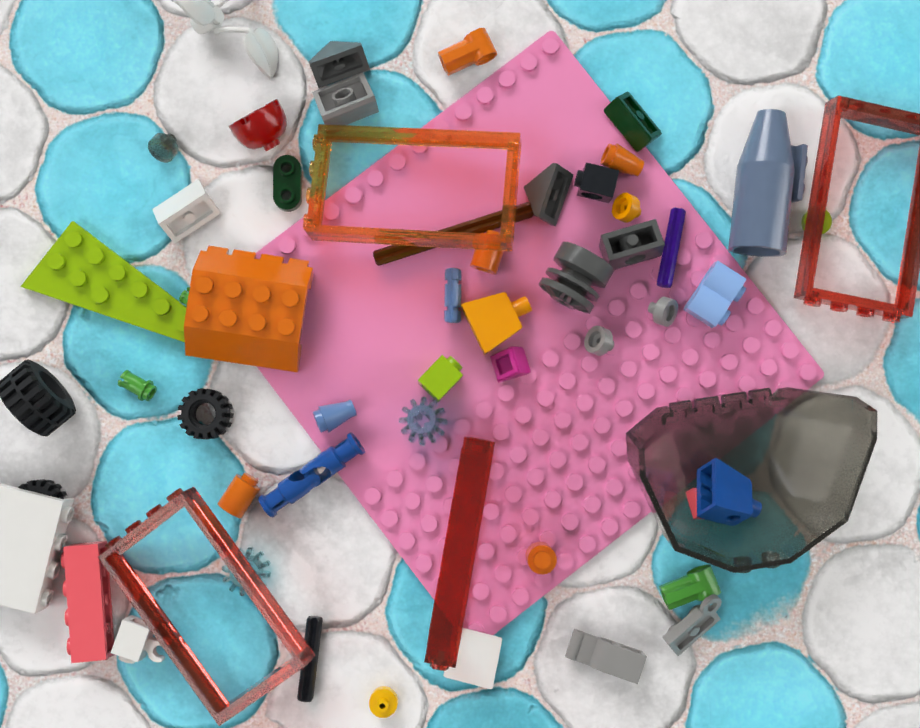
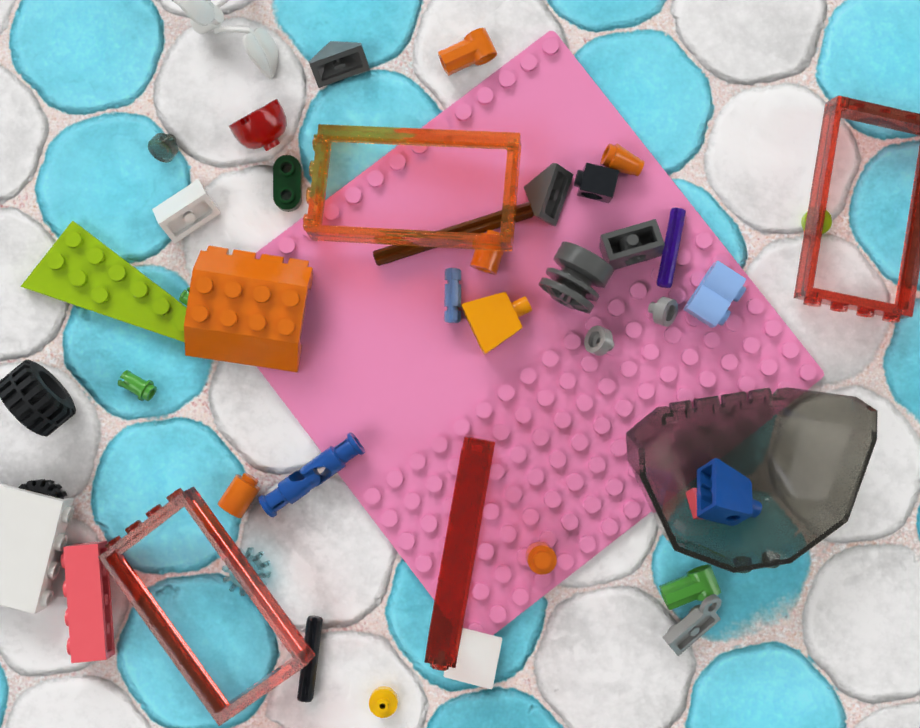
white brick [111,615,170,664] -> none
black tyre [177,388,234,439] -> none
light grey slope [312,72,379,132] -> none
medium blue cone [313,400,357,433] -> none
clear light blue gear [399,397,448,446] -> none
lime brick [418,355,463,402] -> none
dark pink slope [490,346,531,383] -> none
light grey piece [565,629,647,684] -> none
dark green slope [604,91,662,152] -> none
light orange tile [612,192,641,223] -> none
sand blue piece [728,109,808,257] -> none

